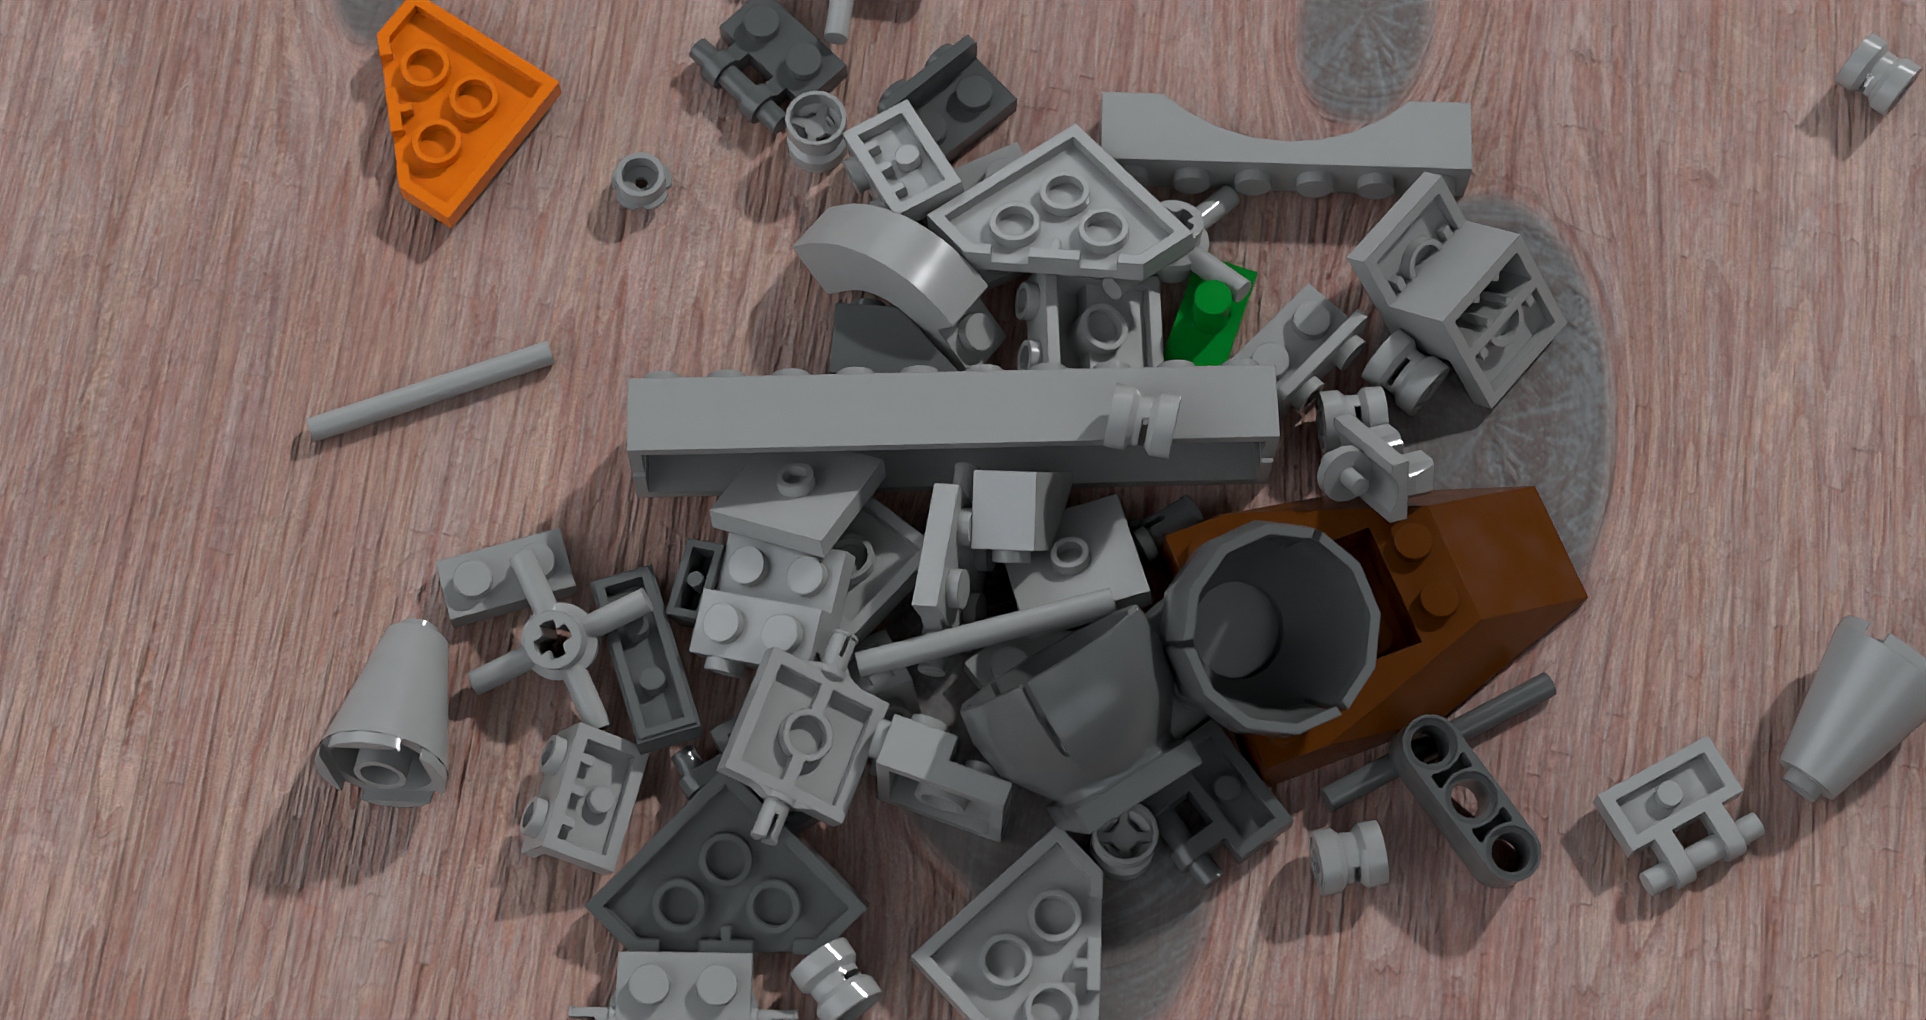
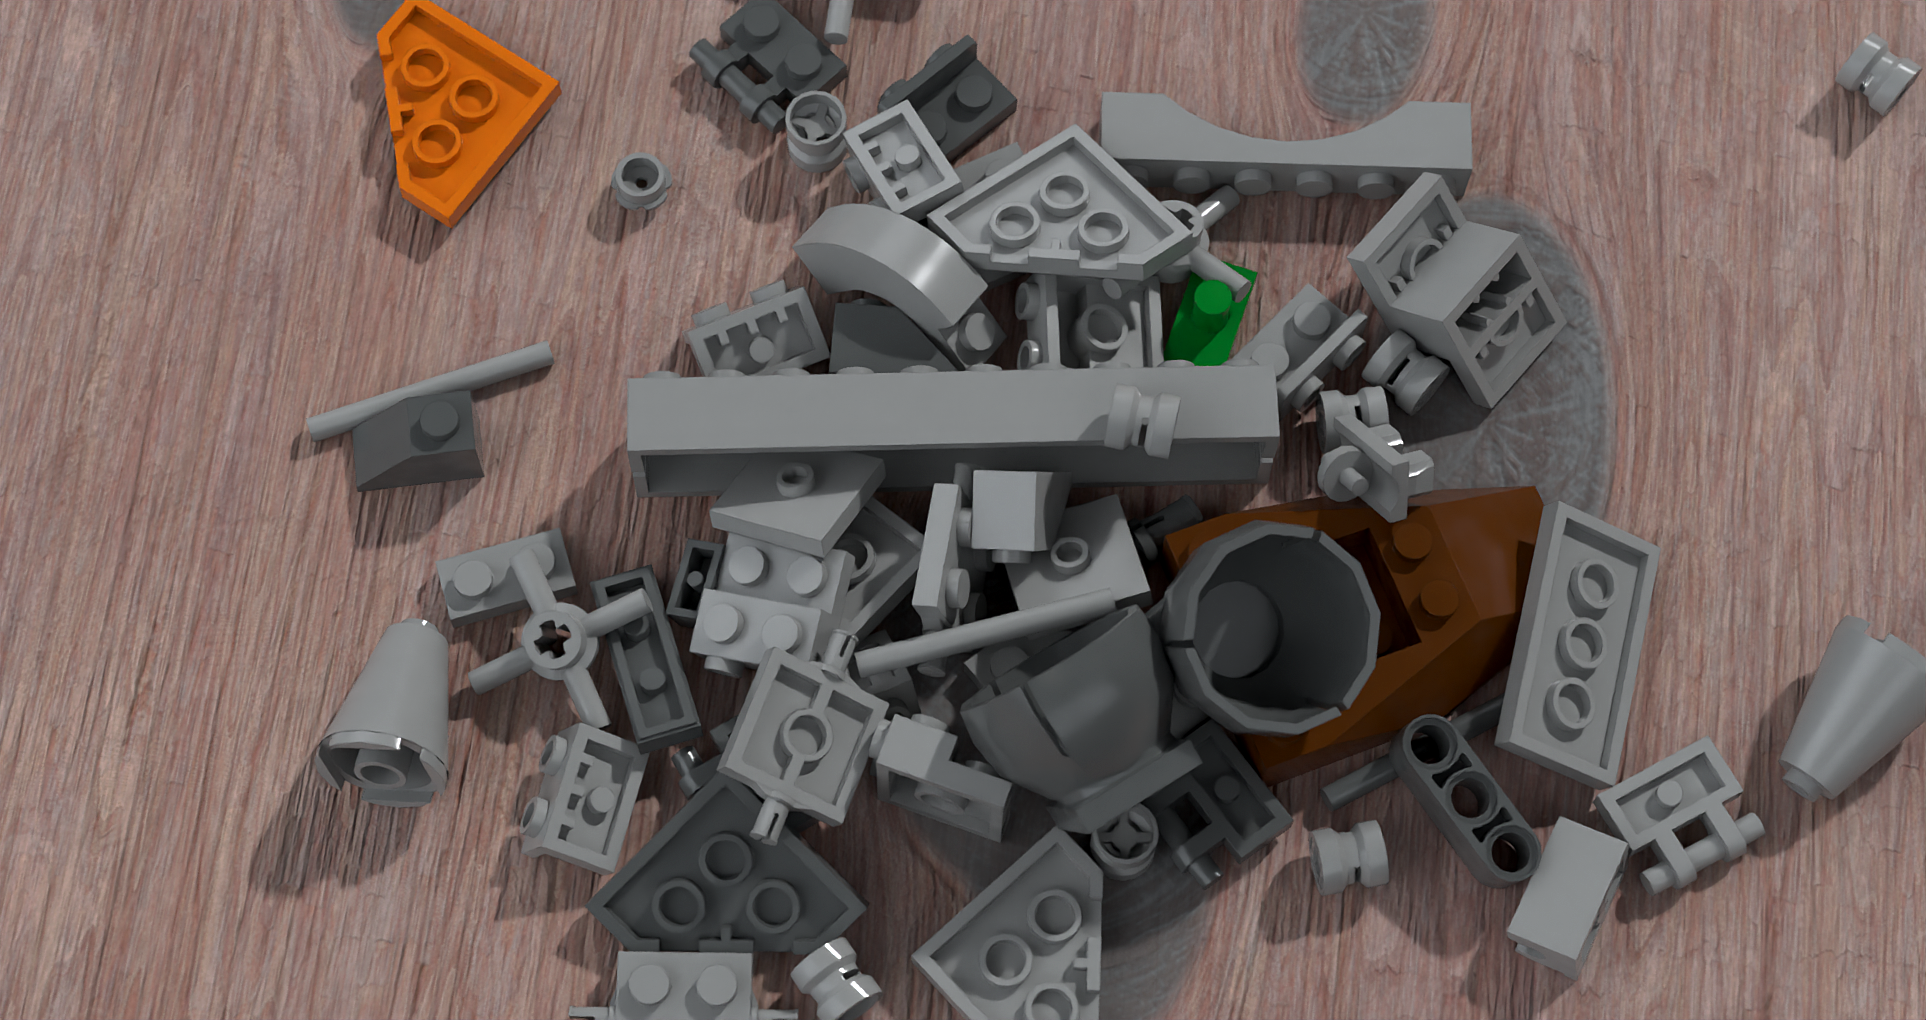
none -> dark grey slope [352,390,485,492]
none -> light grey bracket [681,279,831,377]
none -> light grey plate [1494,501,1661,790]
none -> light grey hinge [1507,816,1628,981]

